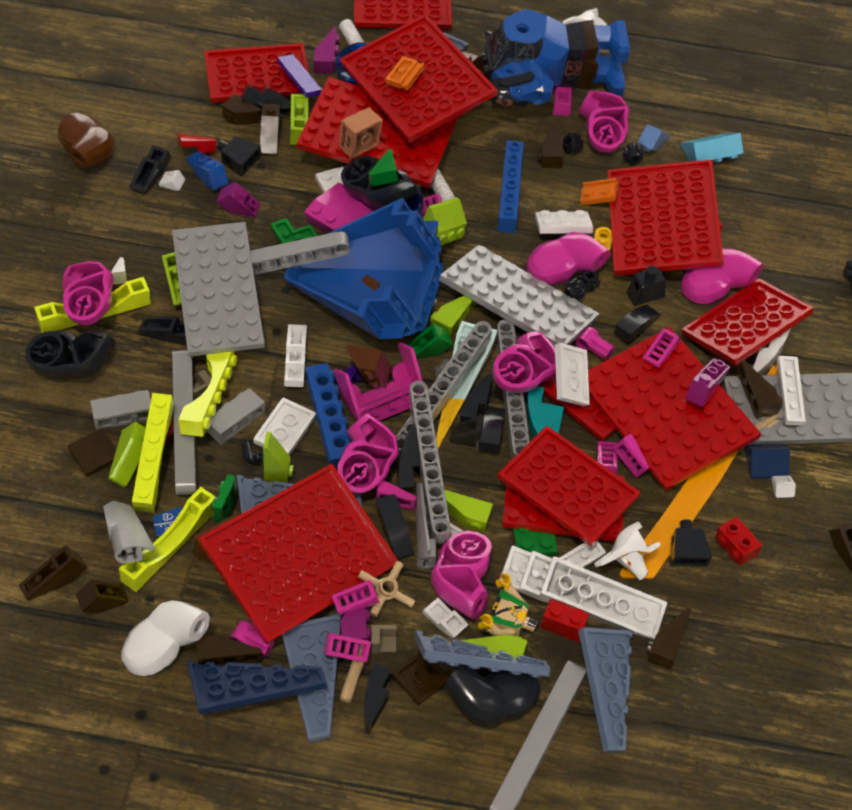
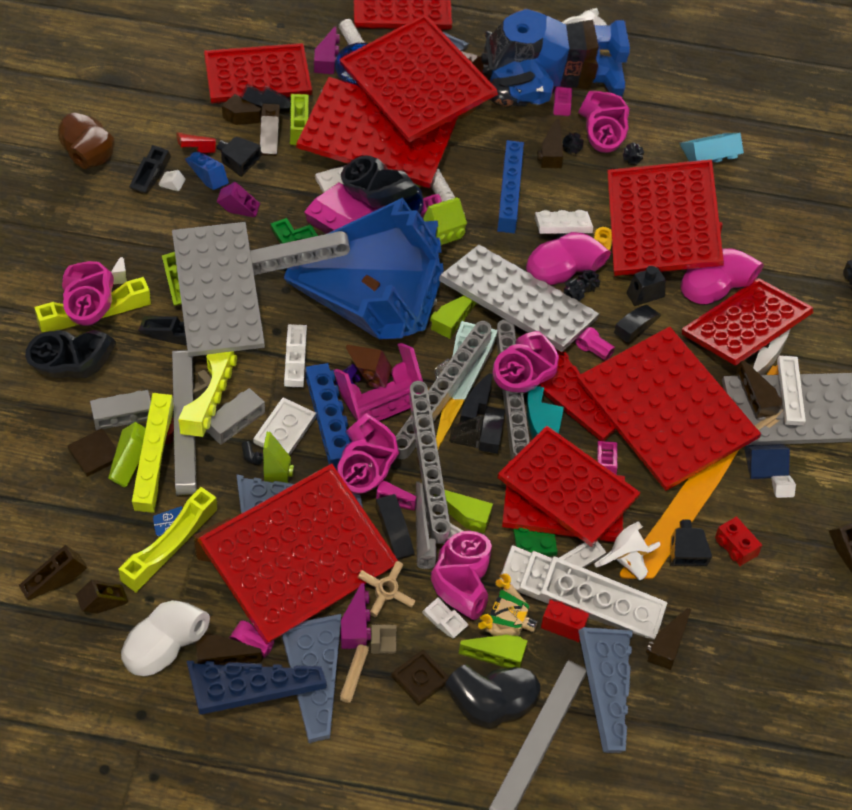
light grey panel [103,501,155,564] -> none
green plate [212,474,236,524] -> none
tile [277,54,322,98] -> none
dark pink slope [323,632,371,662] -> none
dark pink slope [332,580,380,615] -> none
nougat brick [338,108,382,159] -> none
black slope [364,663,391,735] -> none
green slope [368,149,398,186] -> none
orange plate [385,56,425,91] -> none
black slope [396,426,420,489] -> none
green slope [407,324,453,360] -> none
sand blue wing [414,630,550,678] -> none
white plate [555,343,590,406] -> none
orange plate [580,178,618,206] -> none
dark pink slope [613,434,649,478] -> none
medium blue slope [638,124,670,152] -> none
dark pink slope [643,328,680,368] -> none
magenta slope [686,358,730,407] -> none

